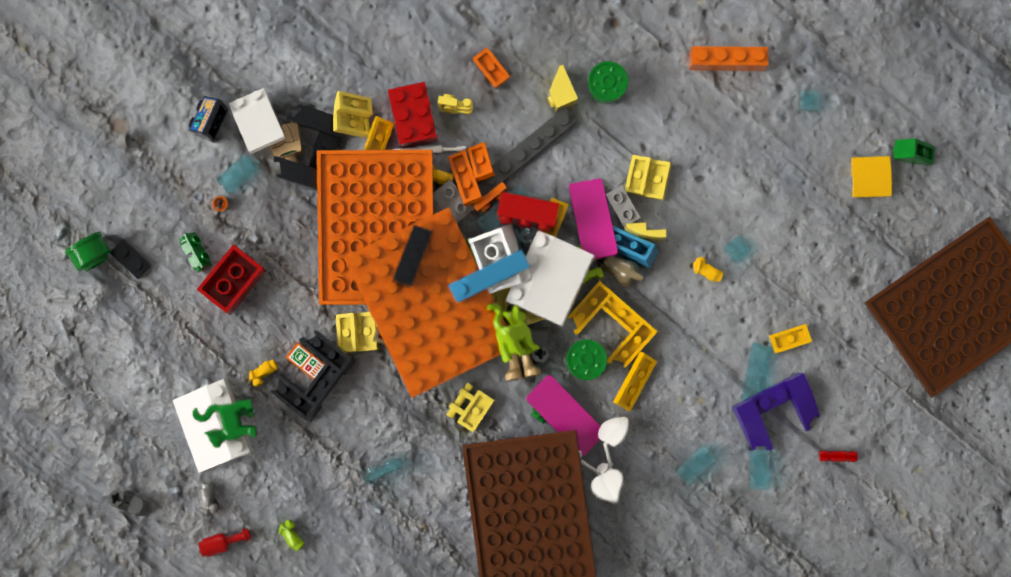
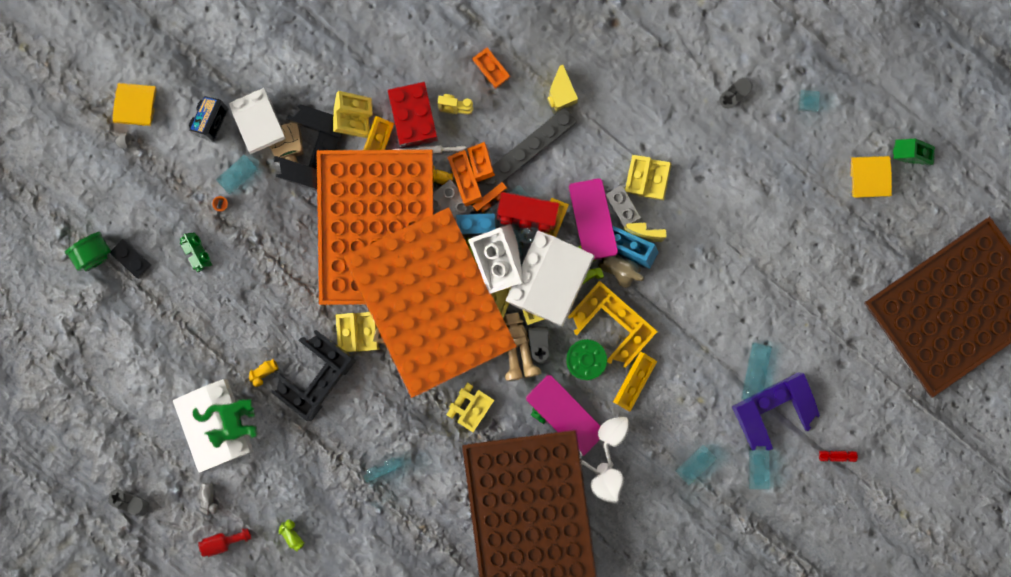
red brick [196,244,267,315] -> none
tile [286,342,325,380] -> none
black arch [392,225,432,289] -> none
dark azure slope [448,249,530,303] -> none
lime animal [487,303,540,363] -> none
green wheel [588,61,628,104] -> none
orange brick [689,46,768,71] -> none
yellow arm [693,257,723,282] -> none
clear light blue plate [723,236,751,263] -> none
yellow plate [769,324,812,354] -> none
none -> yellow slope [113,83,157,126]
none -> dark azure plate [456,213,495,234]
none -> dark grey piece [719,77,753,109]

